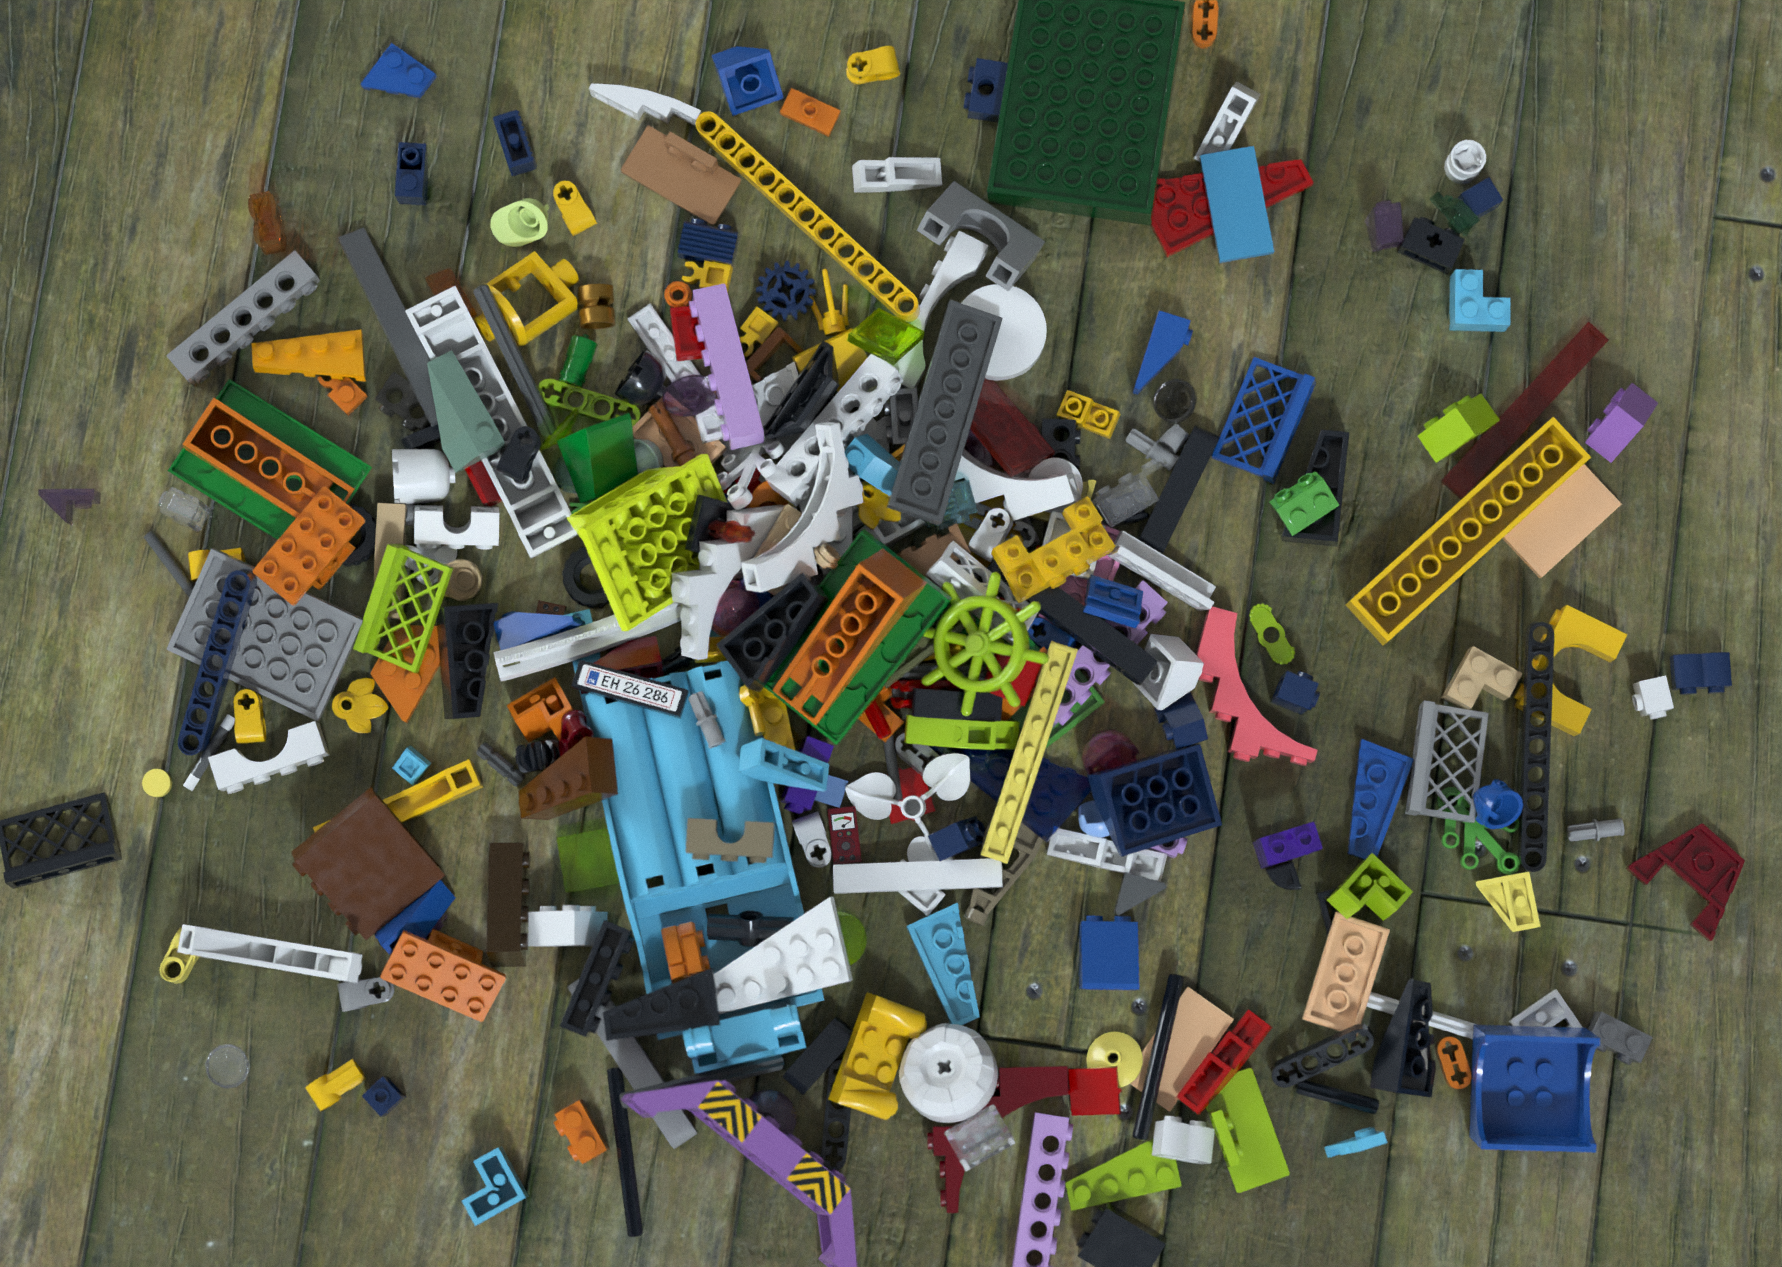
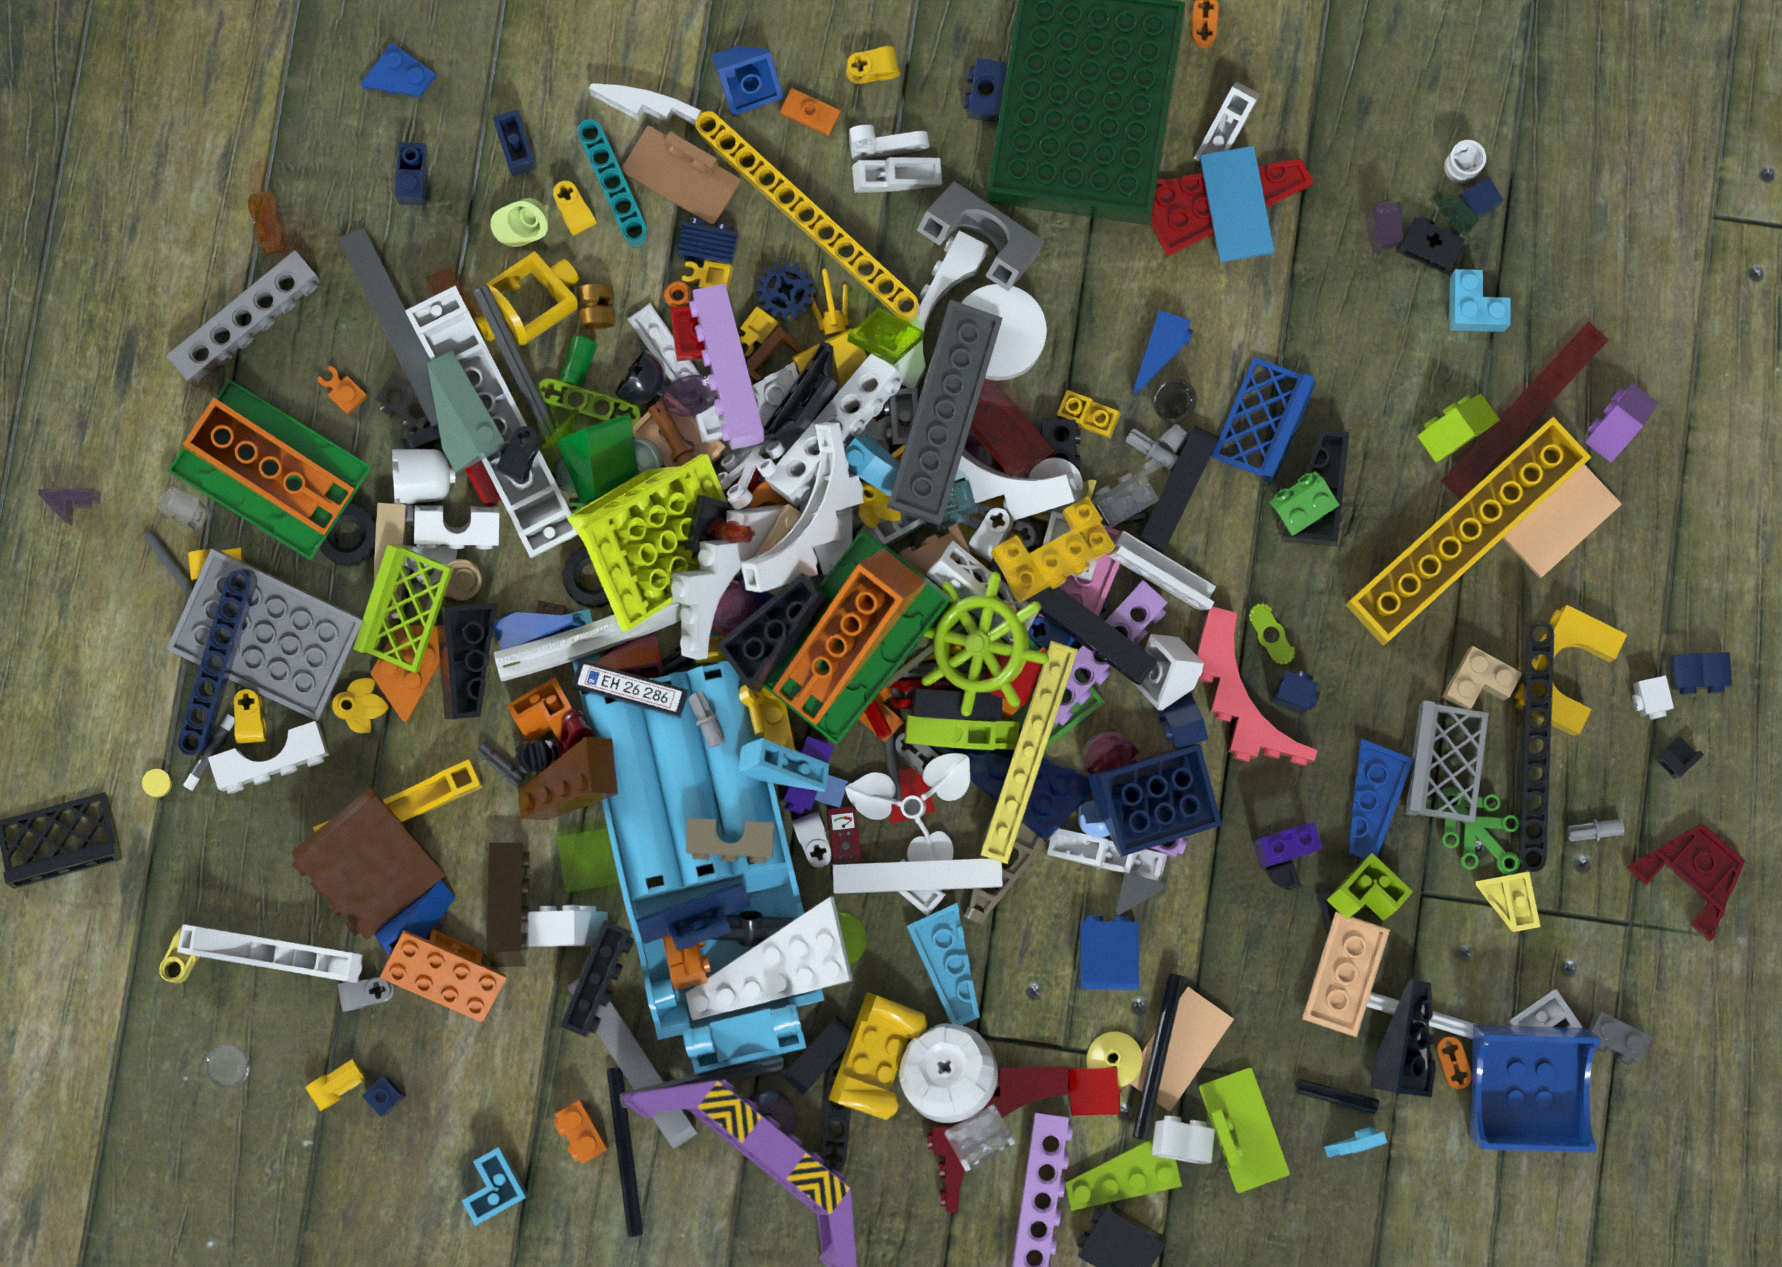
light orange wing [252,329,366,382] -> none
orange bracket [253,486,366,606] -> none
medium azure tile [392,745,431,786] -> none
black wing [603,968,721,1041] -> none
tan plate [814,543,840,569] -> none
dark blue slope [928,816,986,861] -> none
blue plate [1083,575,1143,628] -> none
red slope [1176,1009,1273,1115] -> none
black beam [1272,1024,1374,1088] -> none
blue helmet [1473,779,1523,829] -> none
none -> teal beam [577,119,648,248]
none -> dark blue bracket [636,882,750,951]
none -> white beam [849,125,930,160]
none -> black panel [1655,737,1704,779]

